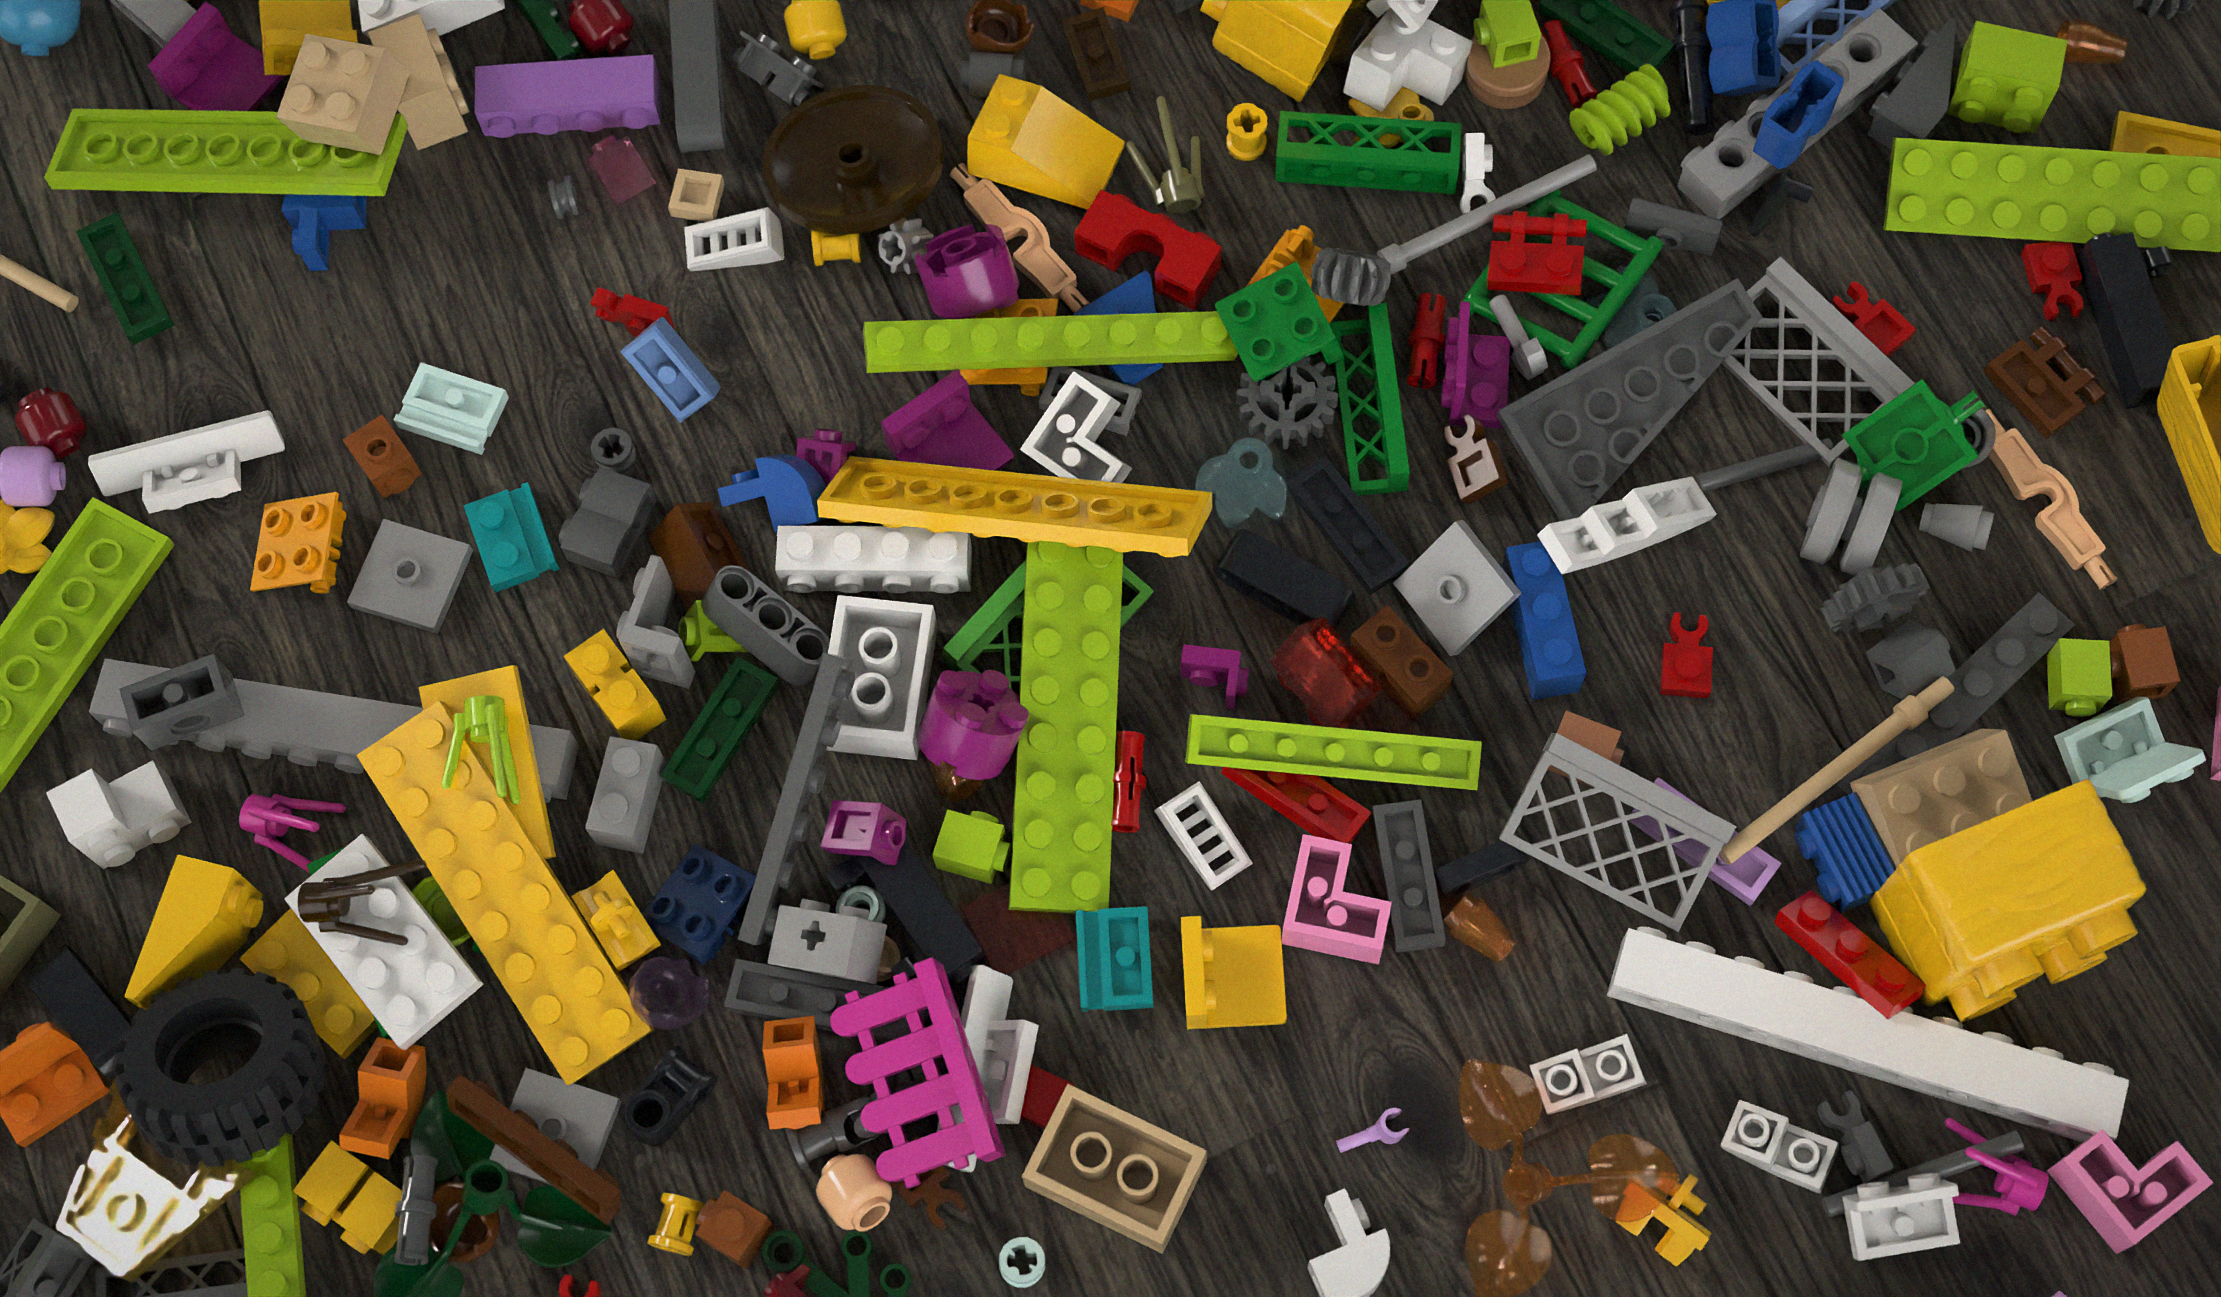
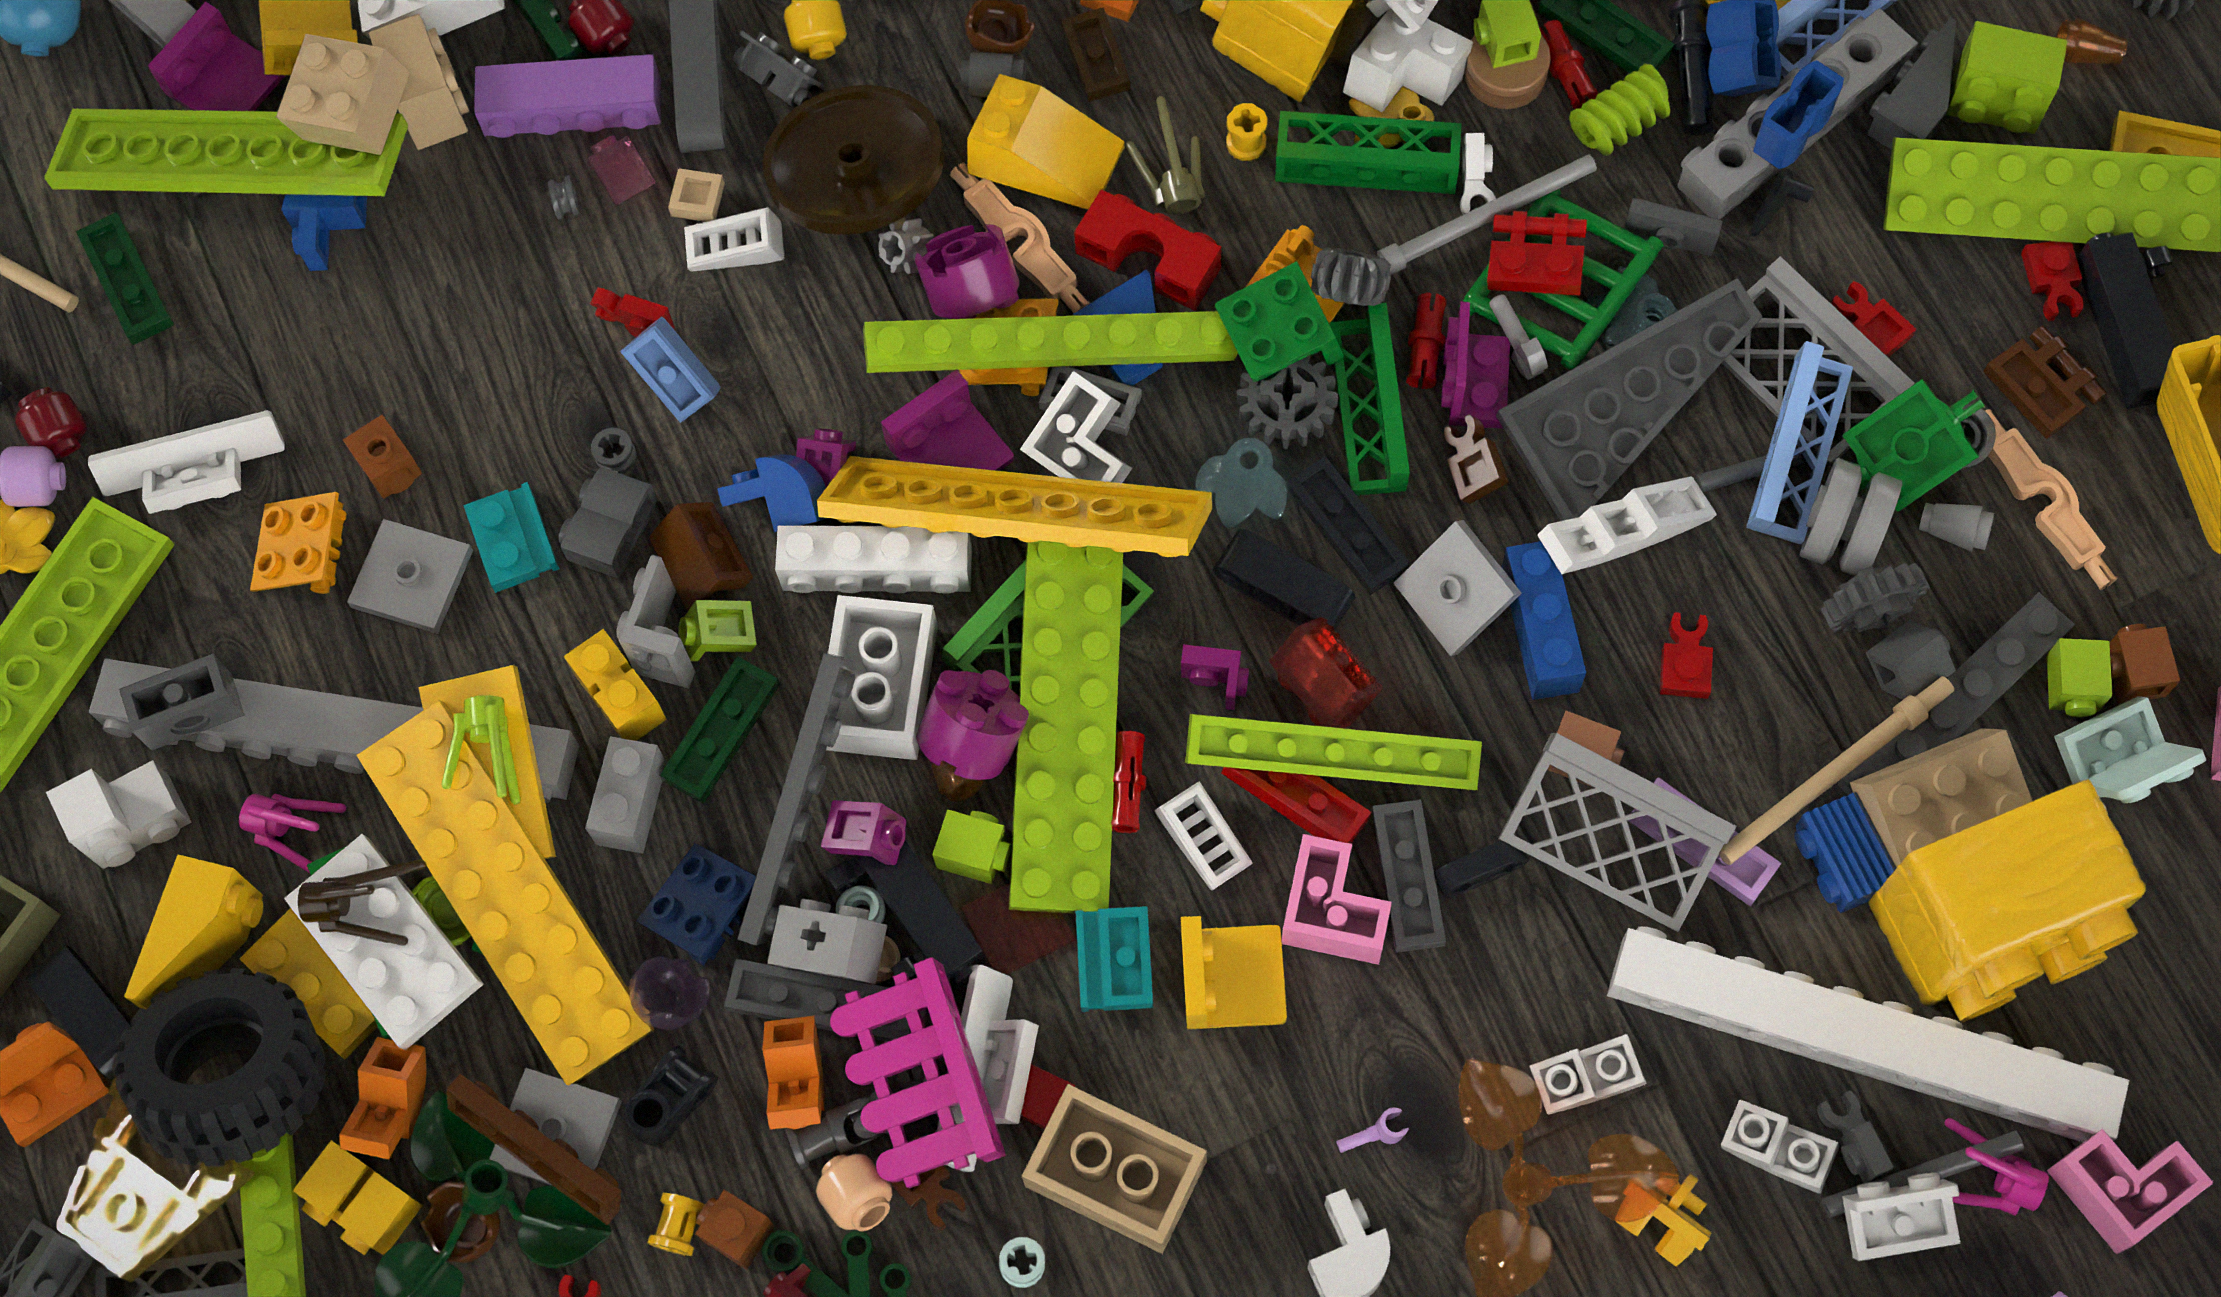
light aqua plate [394,363,509,455] -> none
dark grey pin [394,1155,437,1265] -> none
yellow hips [571,870,661,972] -> none
dark grey beam [701,565,830,686] -> none
yellow bush [811,230,862,266] -> none
reddish brown brick [1348,605,1453,722] -> none
clear orange cone [1442,892,1517,964] -> none
red plate [1774,890,1926,1020] -> none
none -> light blue fence [1746,341,1853,545]

